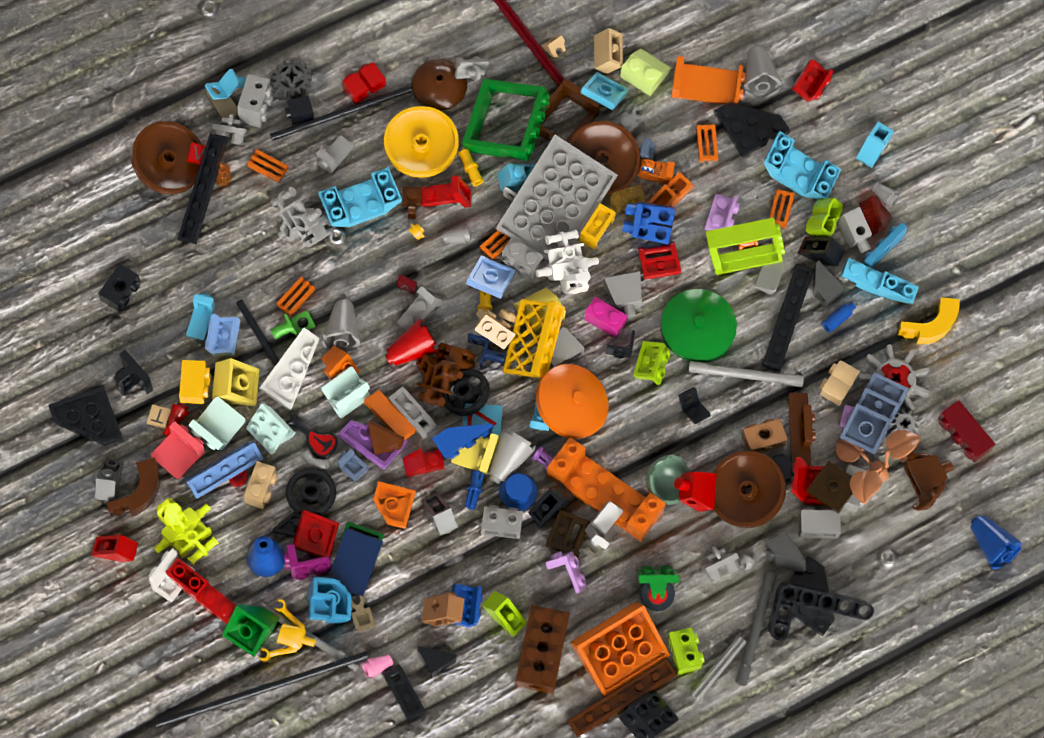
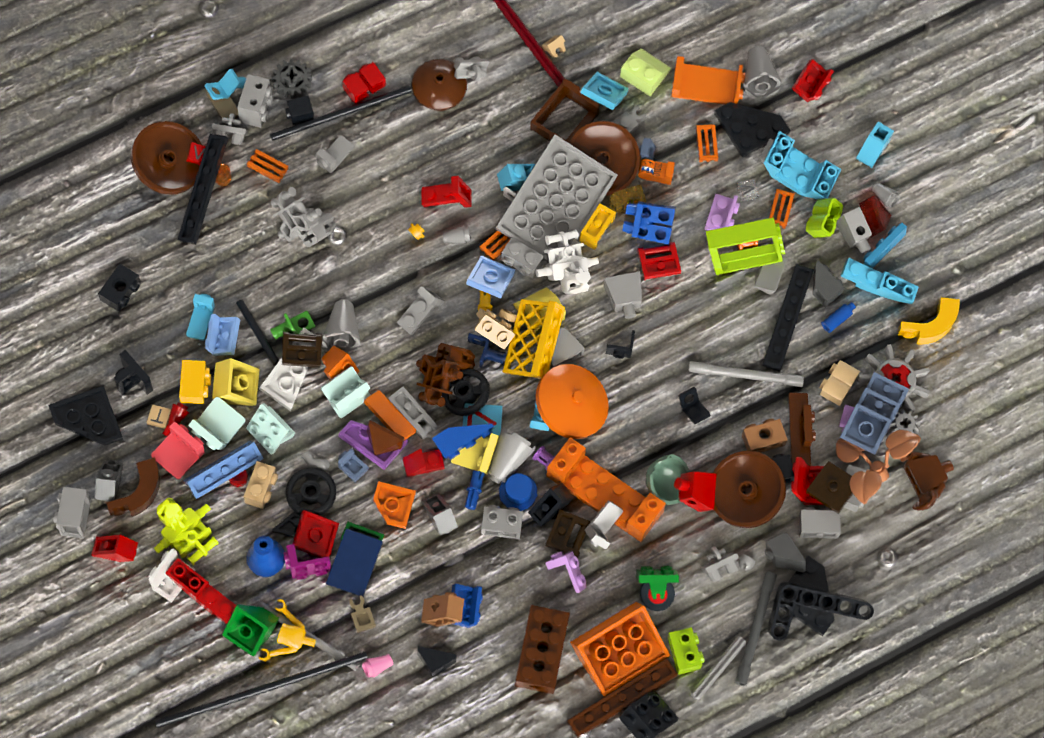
orange tile [276,277,316,317] -> none
black piece [286,413,338,460] -> none
dark azure brick [307,577,352,623] -> none
medium azure slope [318,167,402,227] -> none
black plate [382,664,425,721] -> none
yellow dish [384,106,459,178] -> none
red cone [385,318,438,366] -> none
dark red tile [397,275,417,295] -> none
reddish brown plate [403,187,421,219] -> none
yellow pin [458,149,484,186] -> none
green window [462,79,550,161] -> none
lime slope [482,591,527,637] -> none
dark pink brick [584,297,628,339] -> none
tan brick [594,28,623,74] -> none
lime bracket [633,341,670,385] -> none
orange slope [647,172,695,206] -> none
green dish [660,289,737,362] -> none
black slope [797,237,845,266] -> none
dark red brick [938,400,995,463] -> none
blue cone [970,515,1023,569] -> none
none -> light grey piece [54,487,91,538]
none -> dark brown plate [282,331,322,368]

